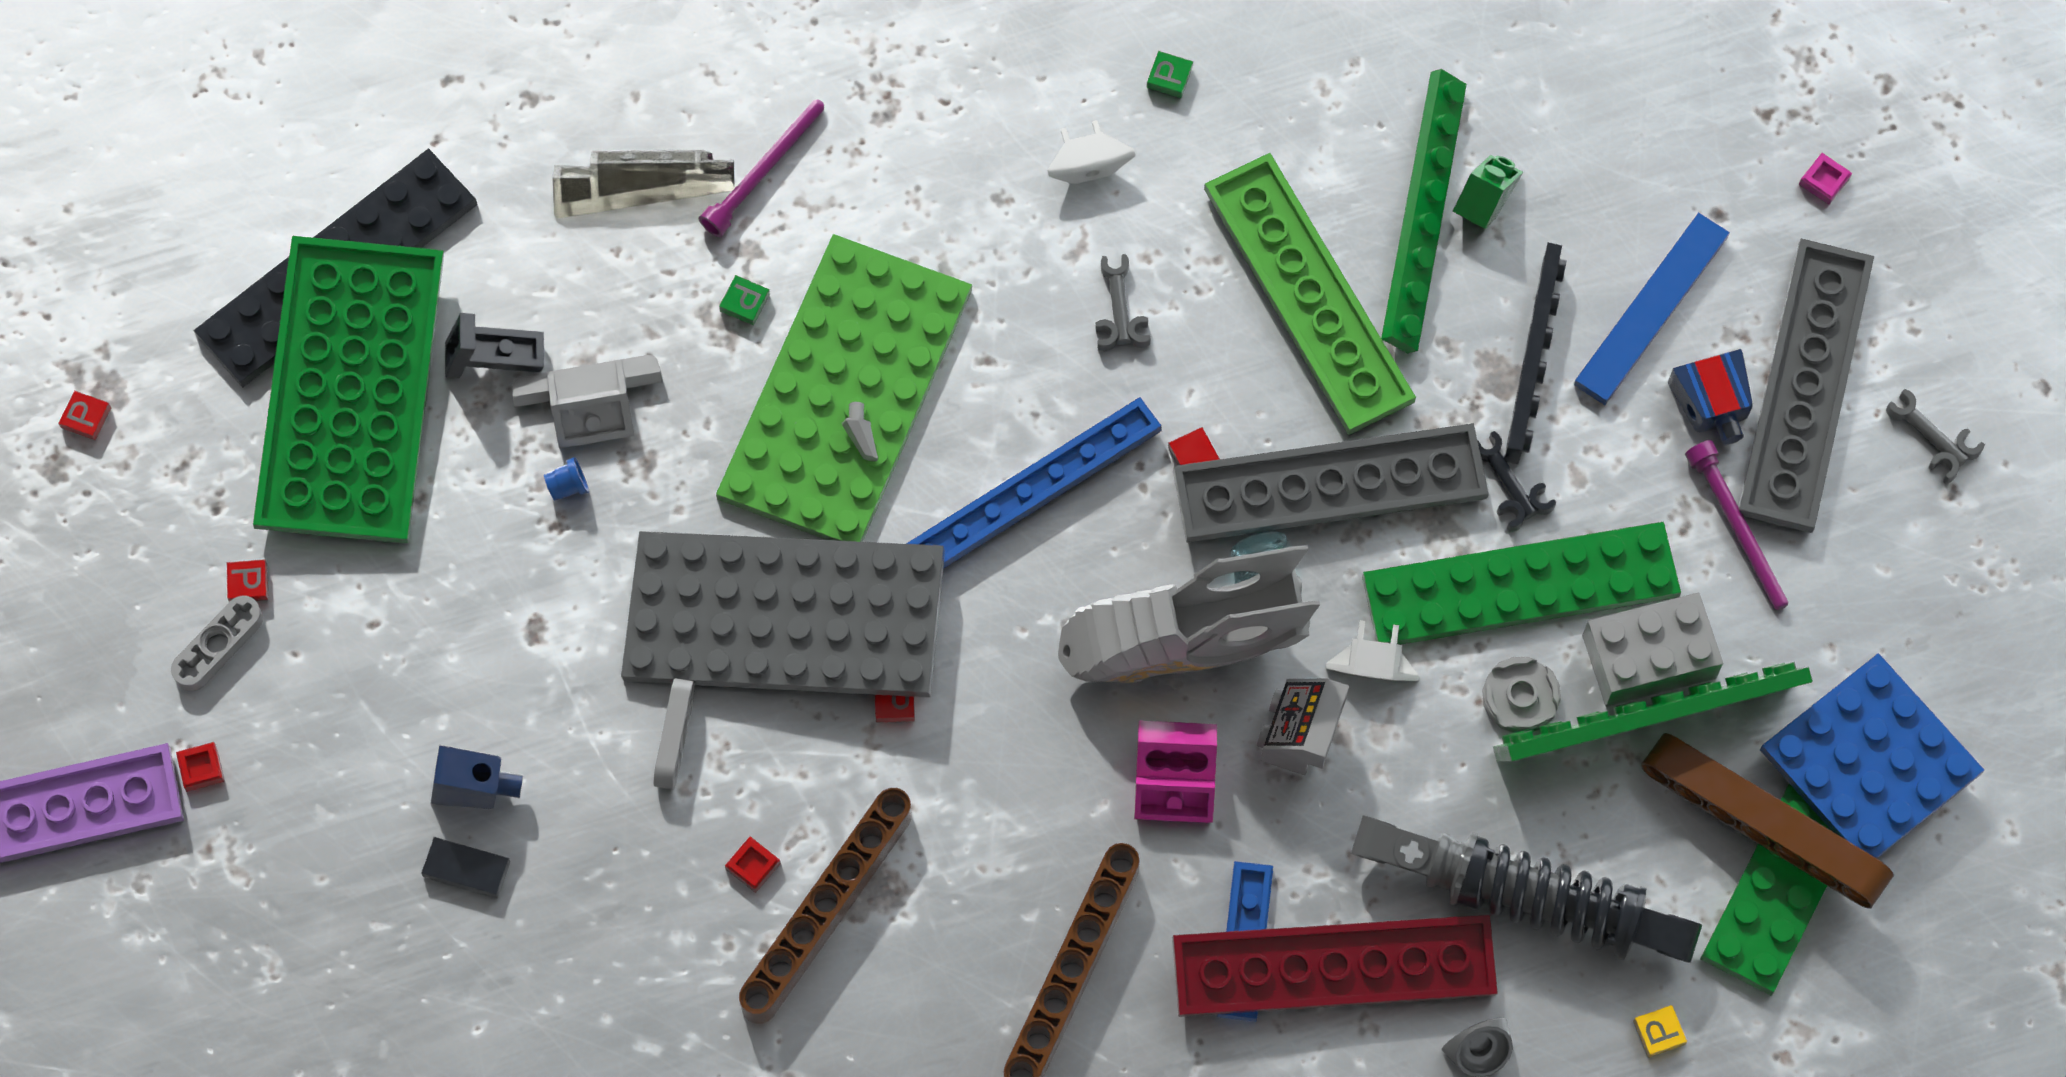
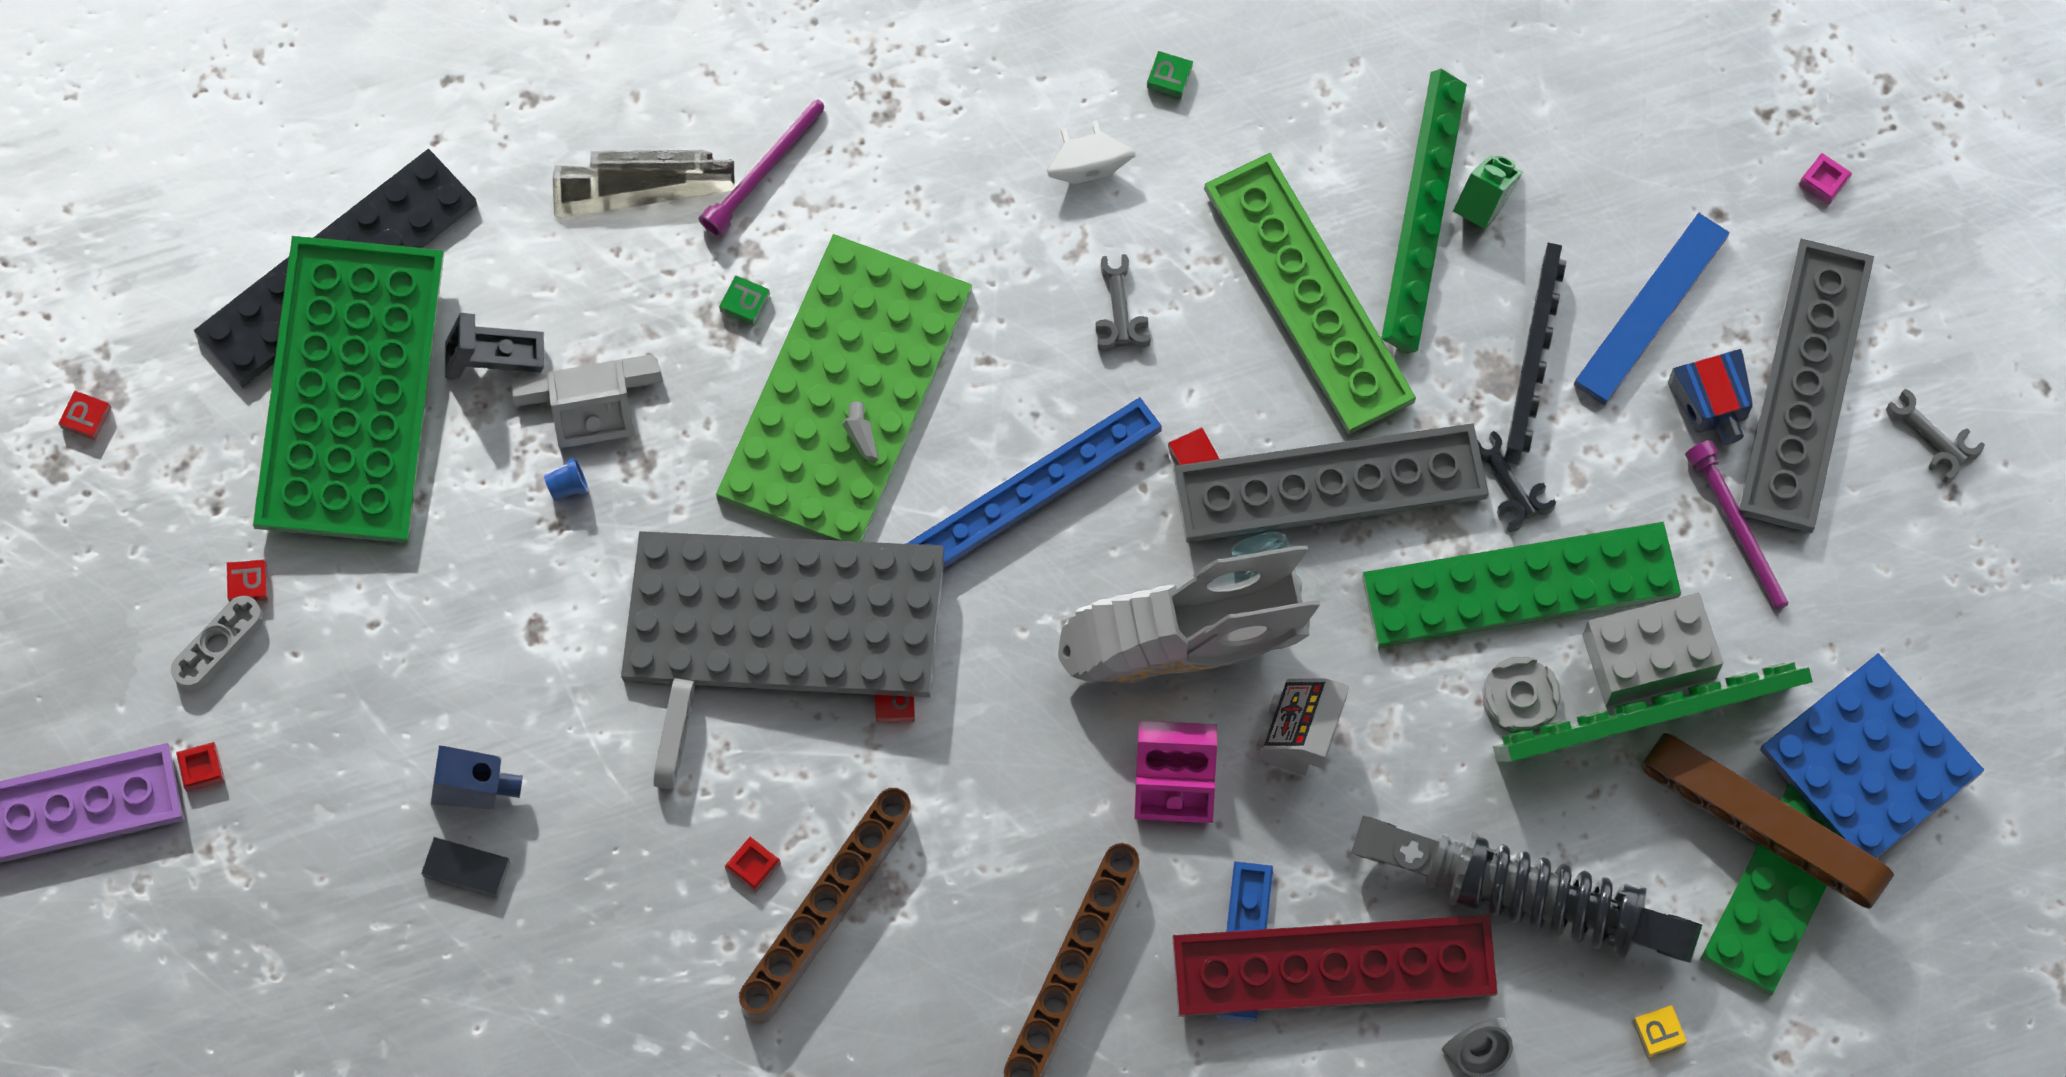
white piece [1326,620,1419,681] -> none

